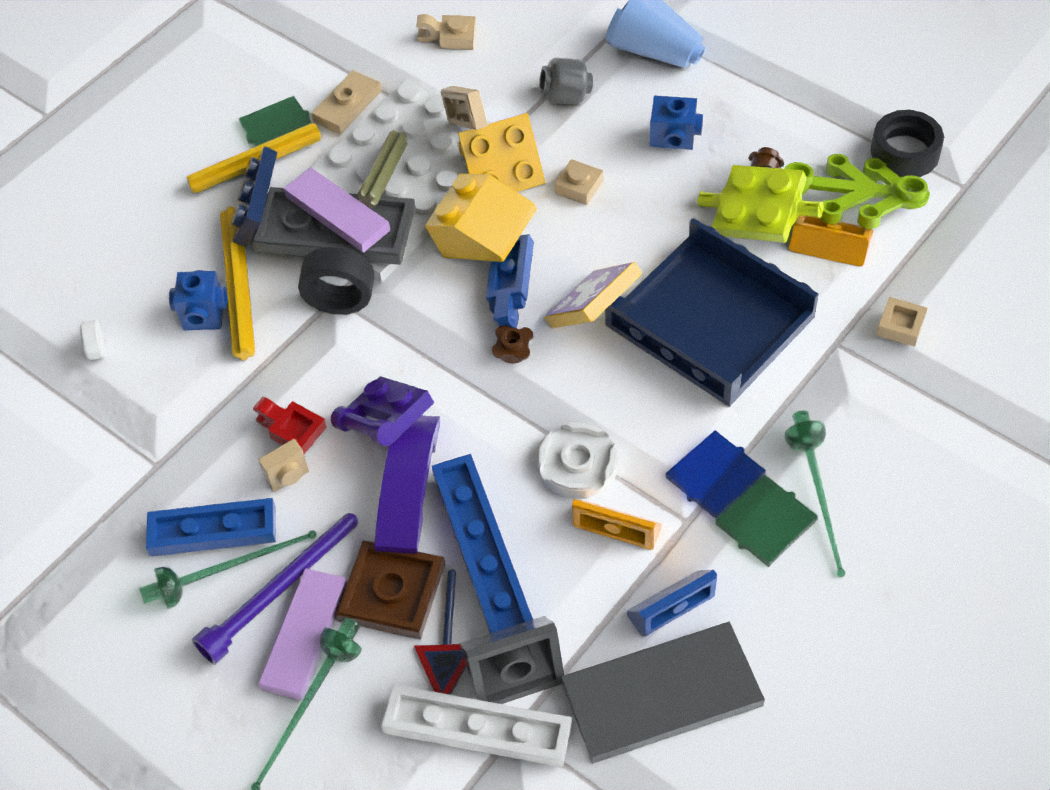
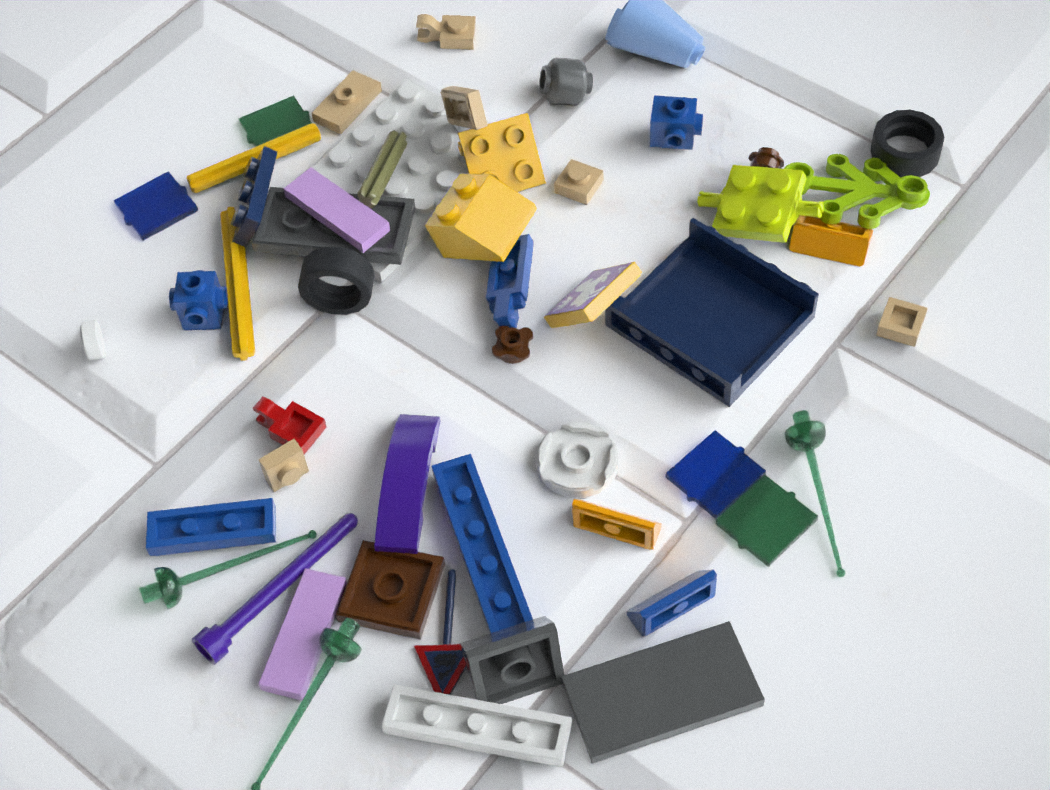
dark purple plate [331,376,435,446] -> none
none -> clear blue piece [113,171,199,241]

